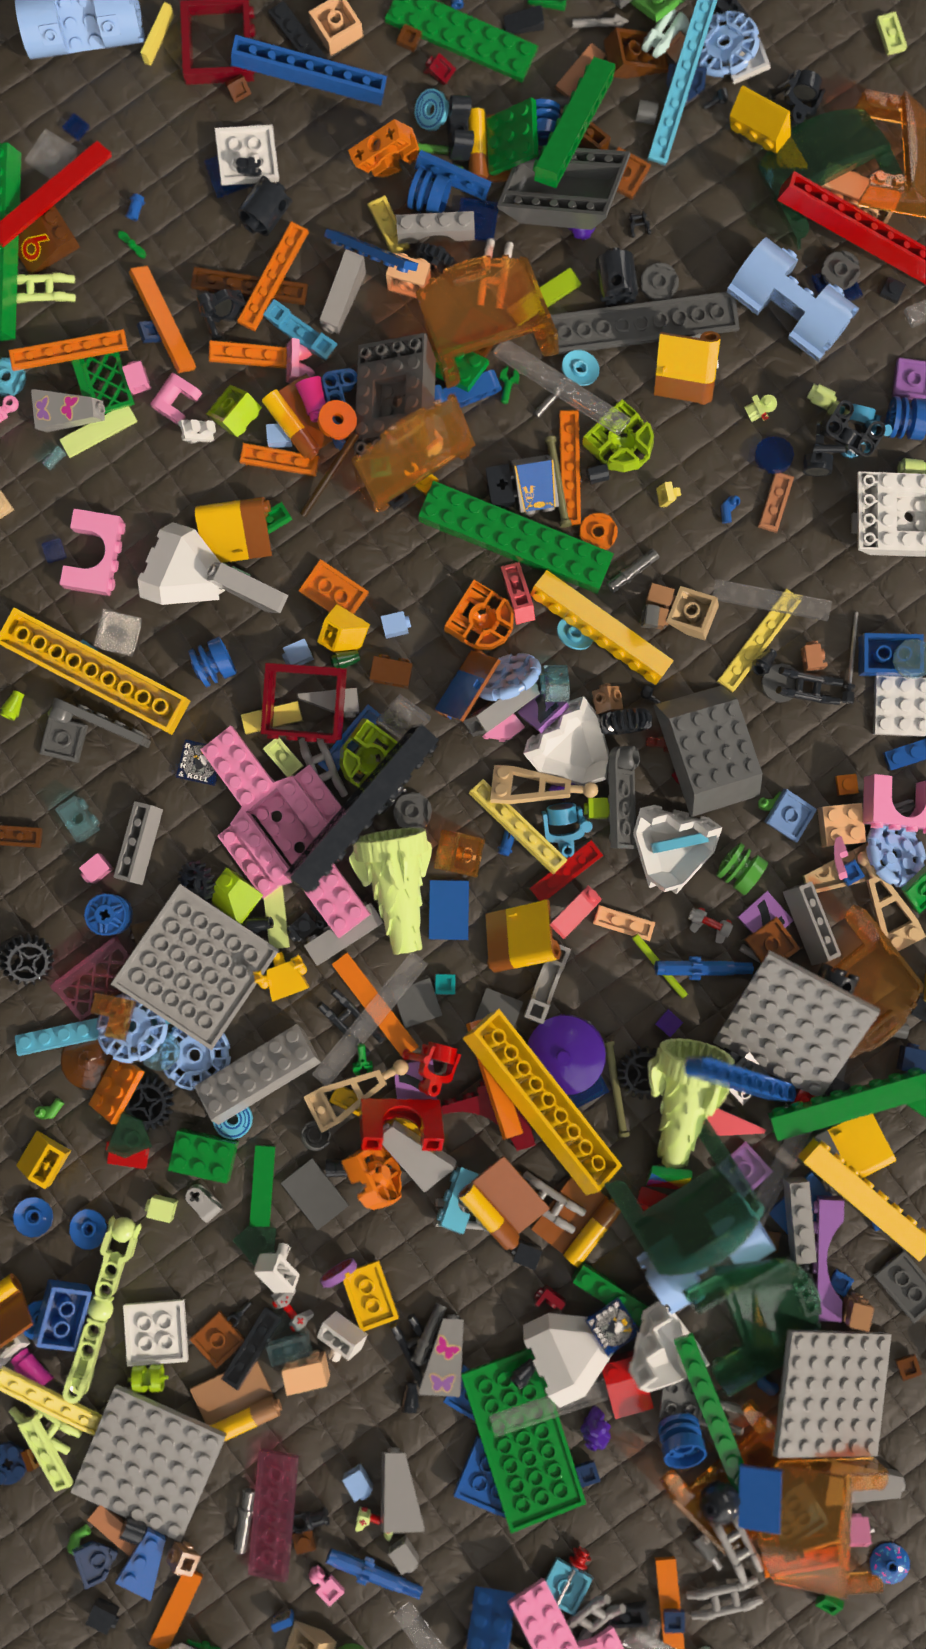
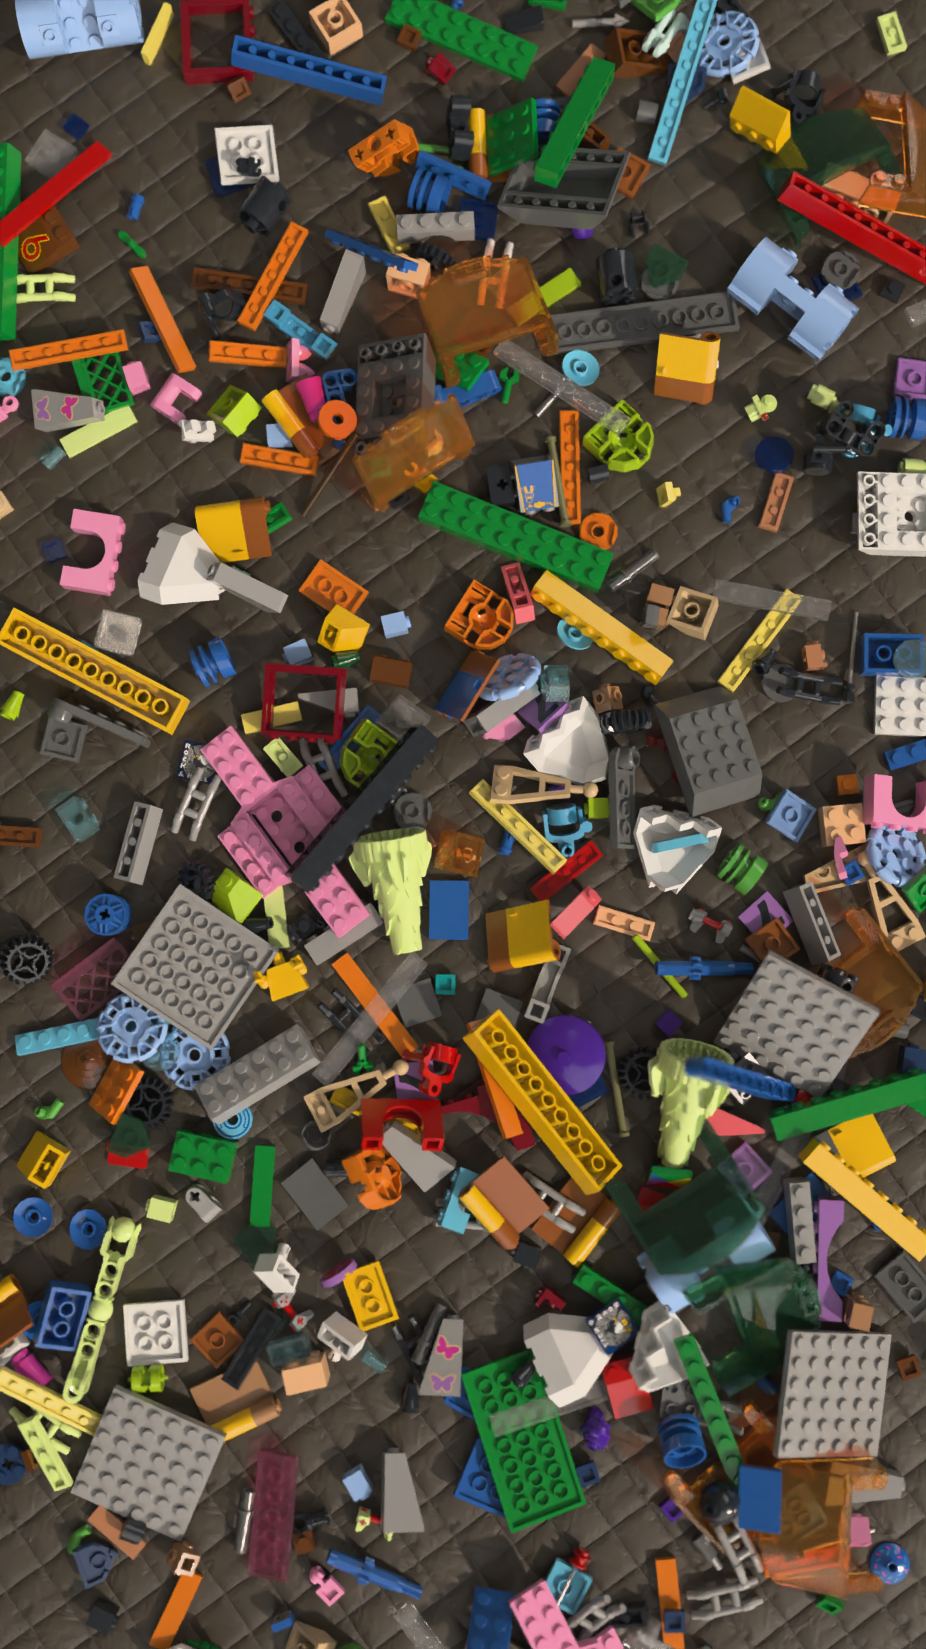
bright pink brick [79,853,114,884] -> none
clear orange plate [90,993,136,1041] -> none
wing [115,1527,166,1601] -> none
light grey brick [388,1535,419,1575] -> none
medium azure tile [415,89,449,131] -> none
none -> light grey piece [171,767,221,841]
none -> clear light blue pin [361,1350,388,1374]
none -> clear green plate [646,243,689,289]
none -> dark purple tile [659,1492,687,1523]

